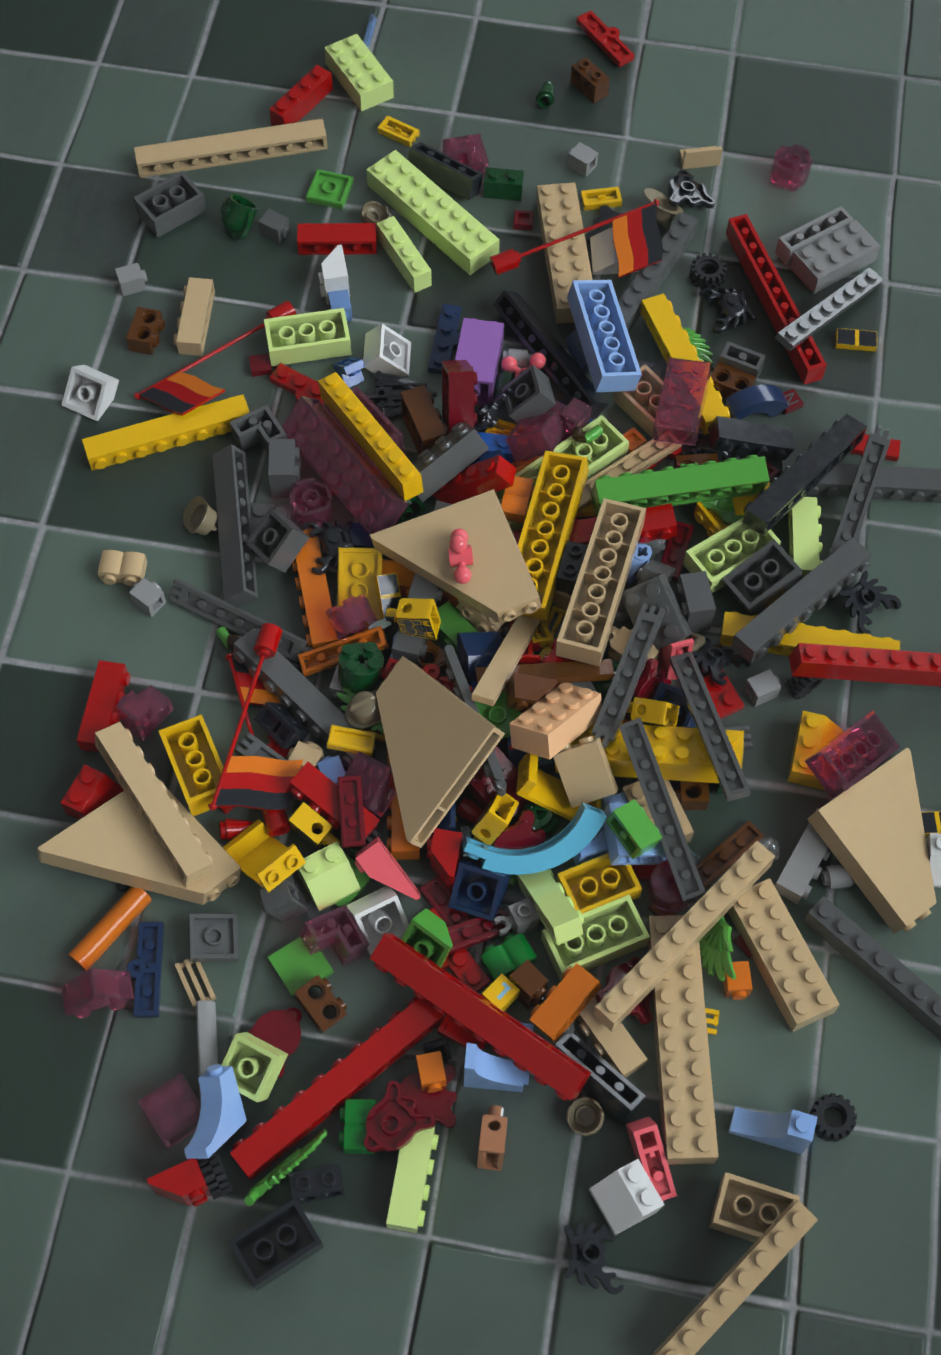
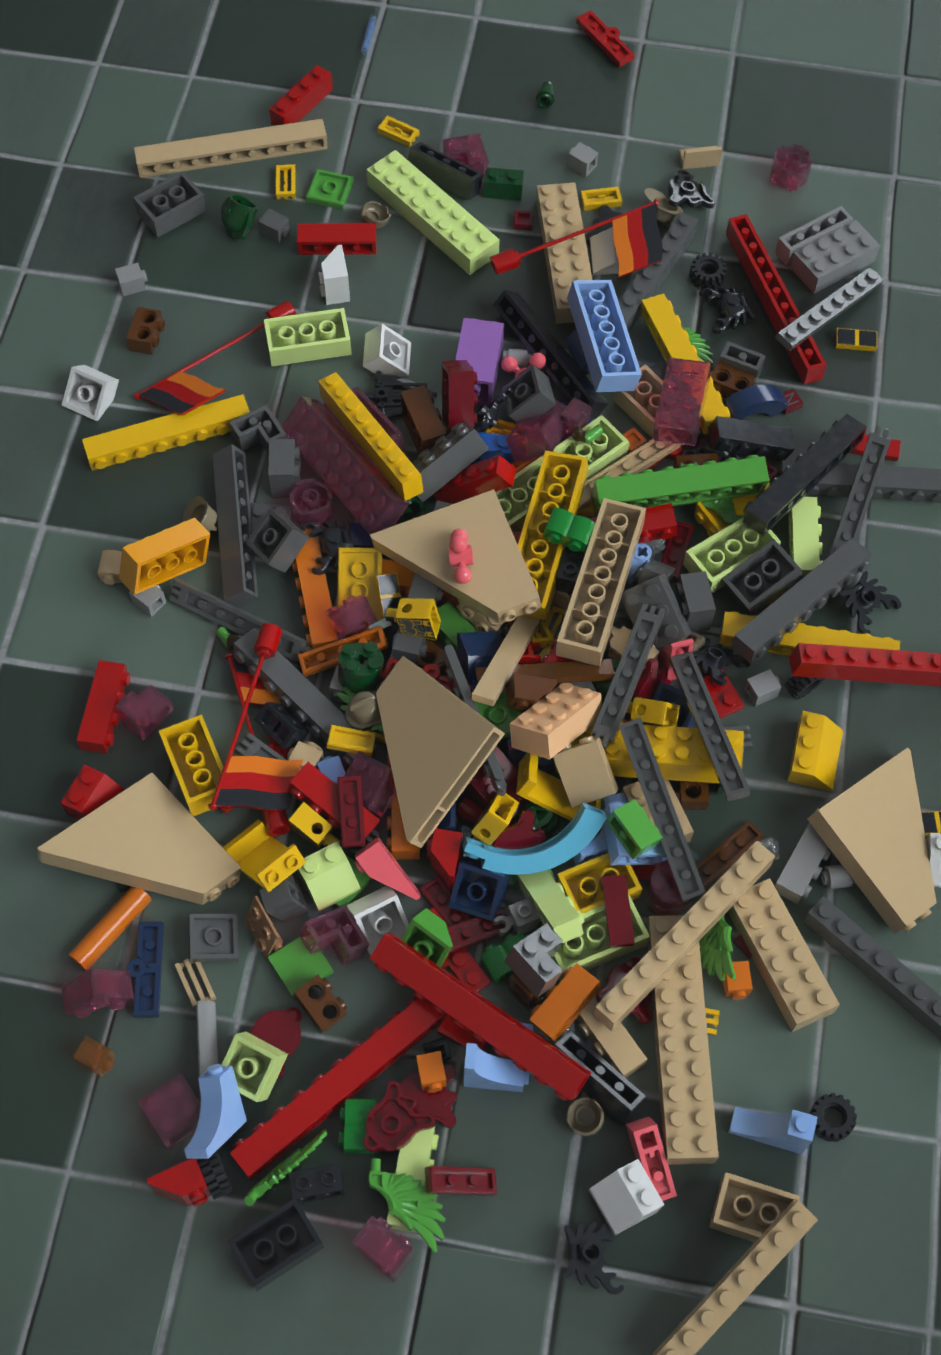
tan brick [95,722,213,887] -> none
tan brick [174,278,215,356] -> none
red cone [219,818,253,841] -> none
dark red tile [249,353,272,377] -> none
red hinge [269,363,333,414] -> none
yellowish green brick [324,34,394,112] -> none
medium blue brick [328,289,352,321] -> none
slope [333,357,365,388] -> none
yellowish green brick [377,216,432,293] -> none
dark blue hinge [428,304,462,374] -> none
nougat torso [477,1105,508,1171] -> none
yellow brick [482,974,520,1011] -> none
dark green cone [494,370,515,399] -> none
orange brick [501,476,535,523] -> none
reddish brown brick [570,57,610,103] -> none
clear pink brick [805,710,900,798] -> none
none -> clear orange brick [73,1036,115,1077]
none -> light orange brick [119,518,210,595]
none -> medium nougat hinge [245,896,283,959]
none -> yellow tile [276,164,296,200]
none -> clear pink brick [352,1216,414,1283]
none -> bright green animal [368,1158,446,1253]
none -> dark red tile [425,1166,497,1196]
none -> dark grey brick [504,924,563,998]
none -> green brick [543,507,595,552]
none -> dark red tile [601,875,635,948]

